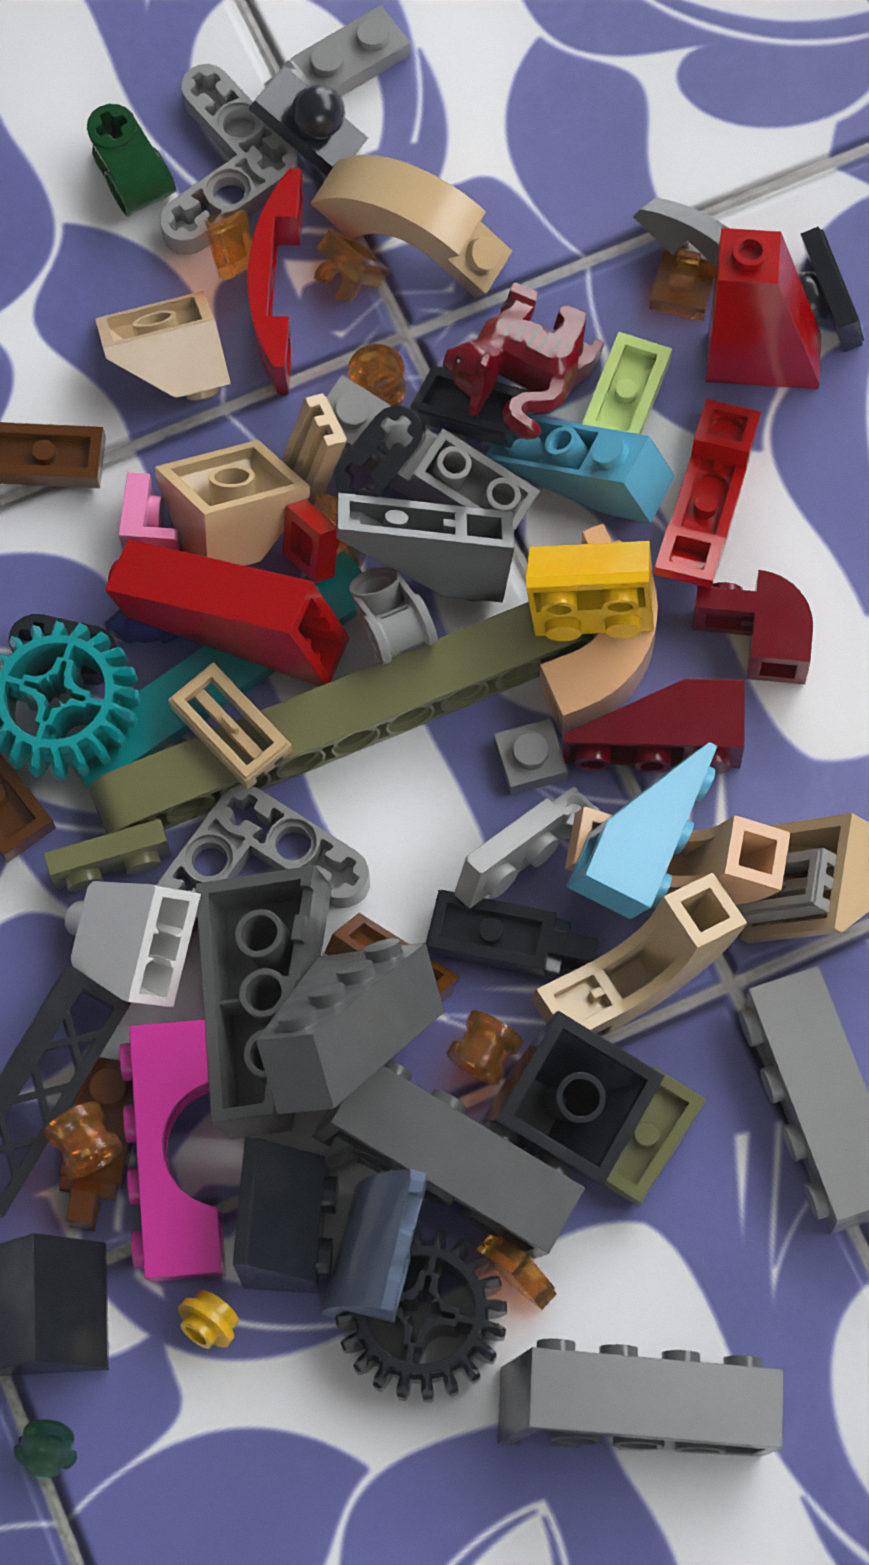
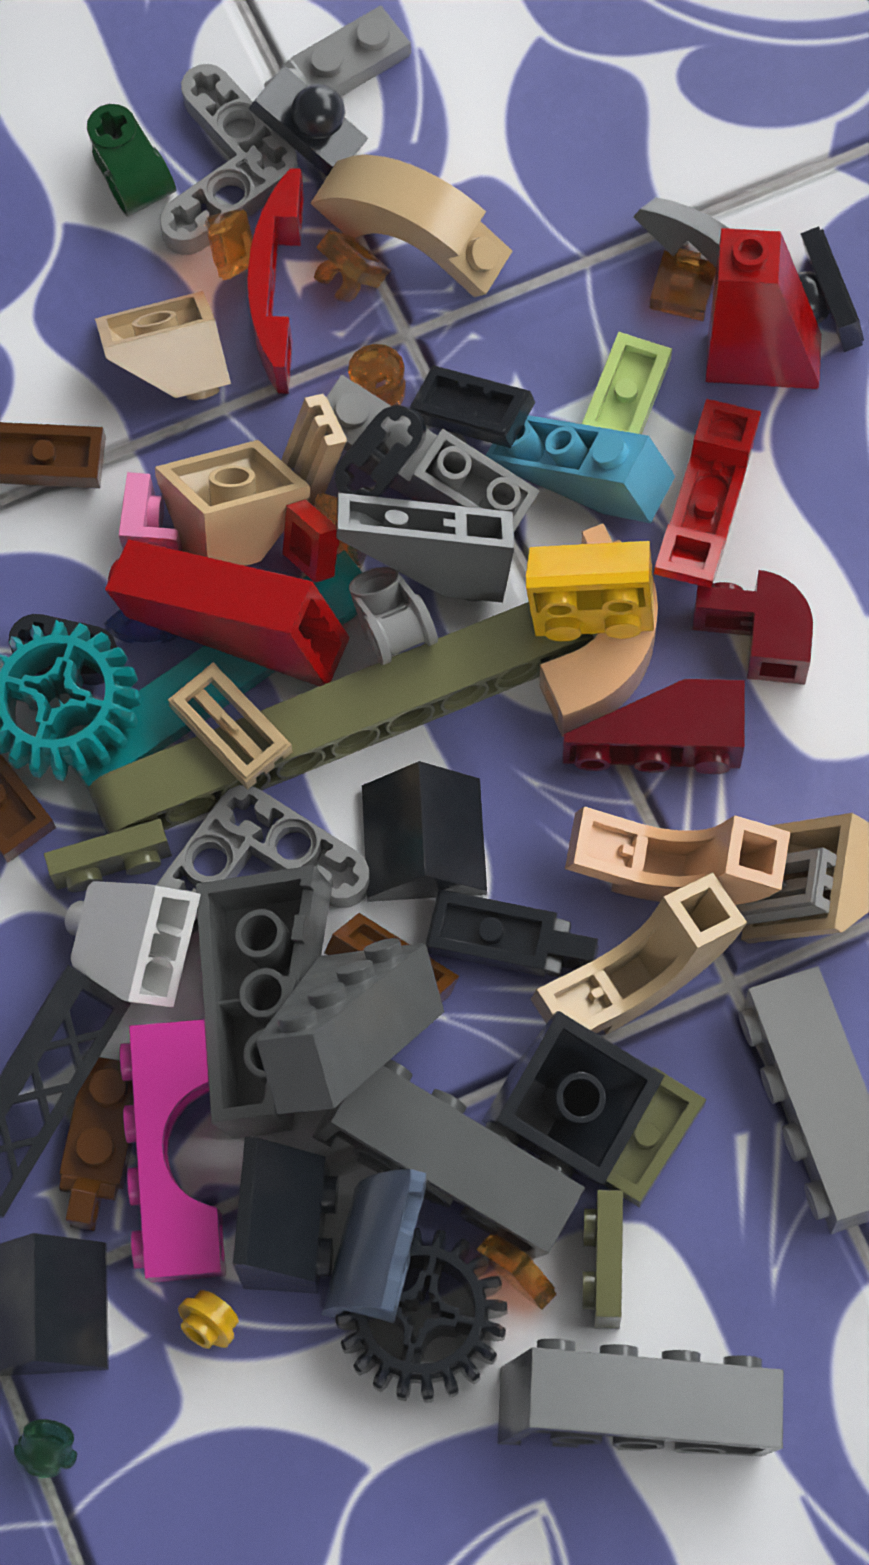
clear orange wheel [43,1101,123,1179] -> none
dark red animal [443,283,605,440] -> none
clear orange wheel [446,1010,524,1085] -> none
light grey hinge [455,786,599,909] -> none
light grey plate [494,718,568,795] -> none
medium azure slope [566,742,717,919] -> none
none -> black slope [362,761,487,902]
none -> olive plate [582,1190,623,1329]

